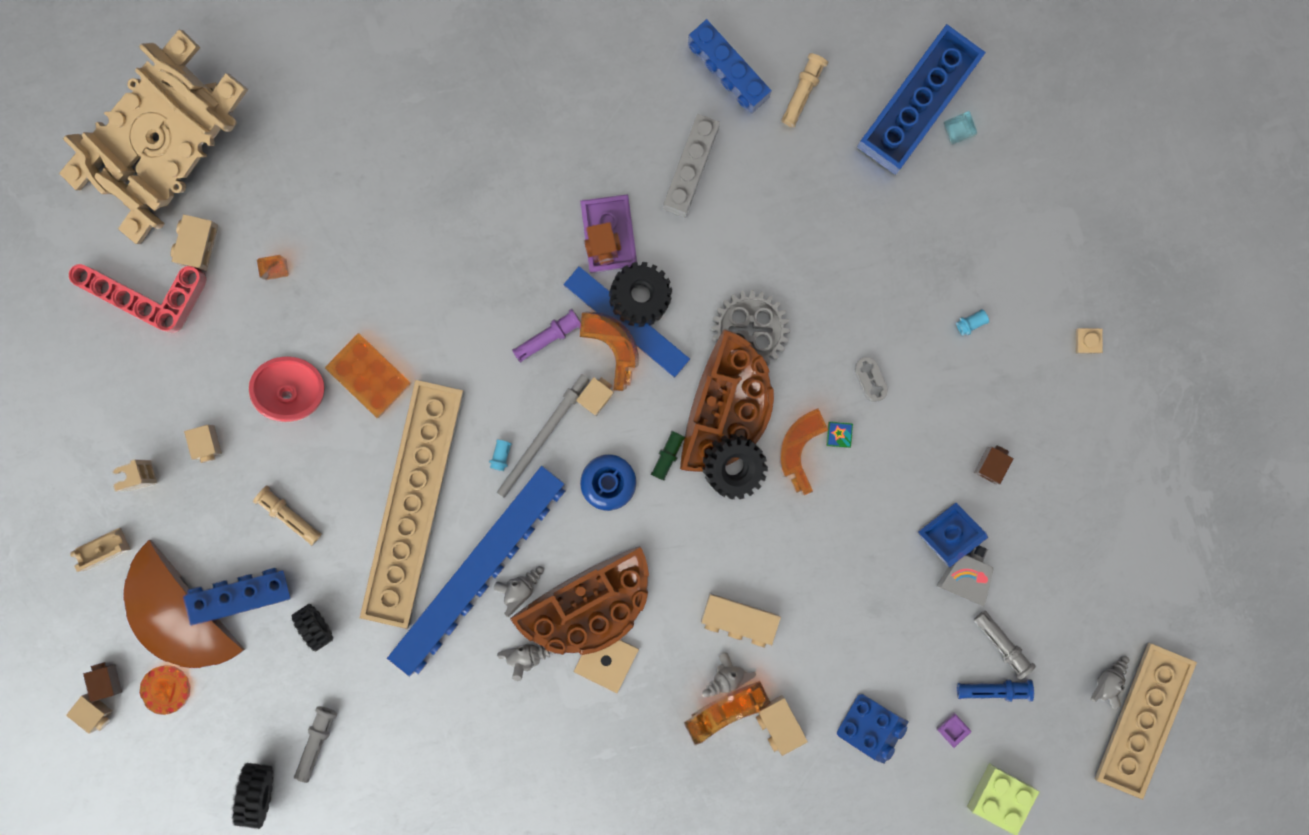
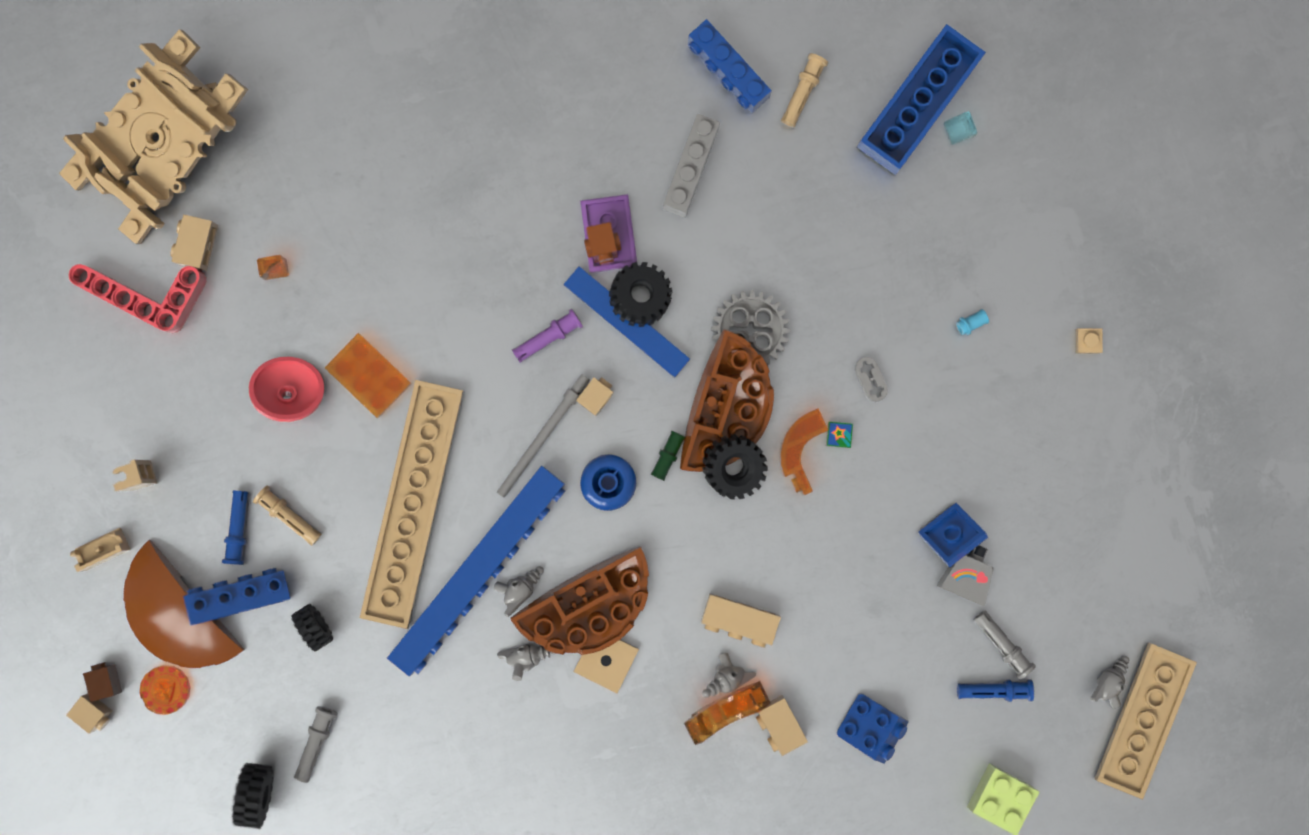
tan brick [184,425,222,463] -> none
medium azure pin [489,439,512,472] -> none
clear orange arch [580,311,639,391] -> none
medium lavender tile [936,712,972,748] -> none
reddish brown brick [974,445,1014,484] -> none
none -> blue pin [222,490,249,565]

